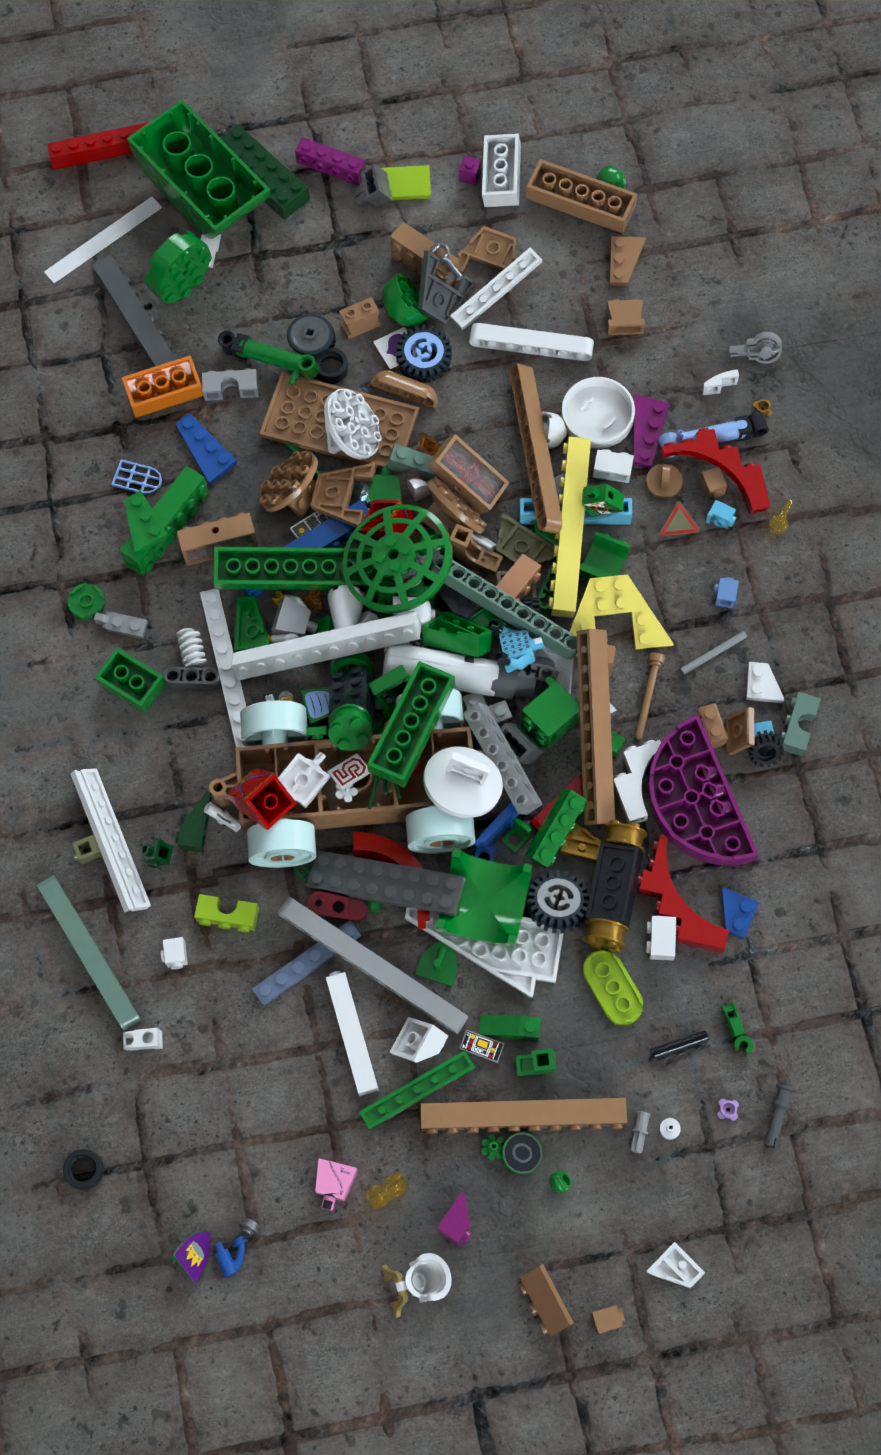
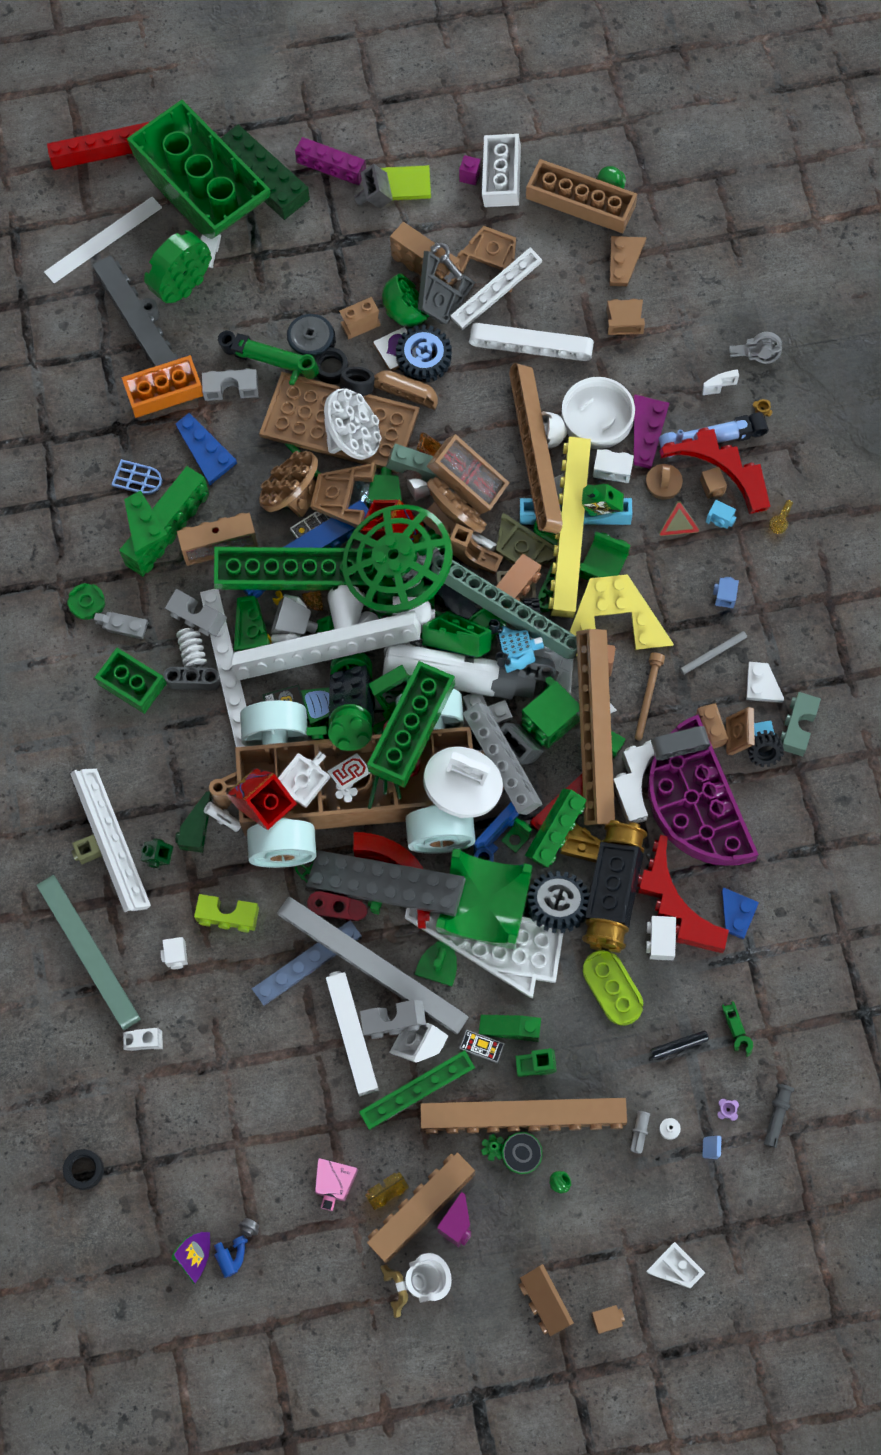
none -> light grey arch [165,589,227,637]
none -> black tyre [340,366,375,396]
none -> light grey arch [360,1000,426,1039]
none -> medium nougat brick [367,1152,475,1264]
none -> dark grey beam [651,726,711,760]
none -> light blue slope [702,1136,721,1159]

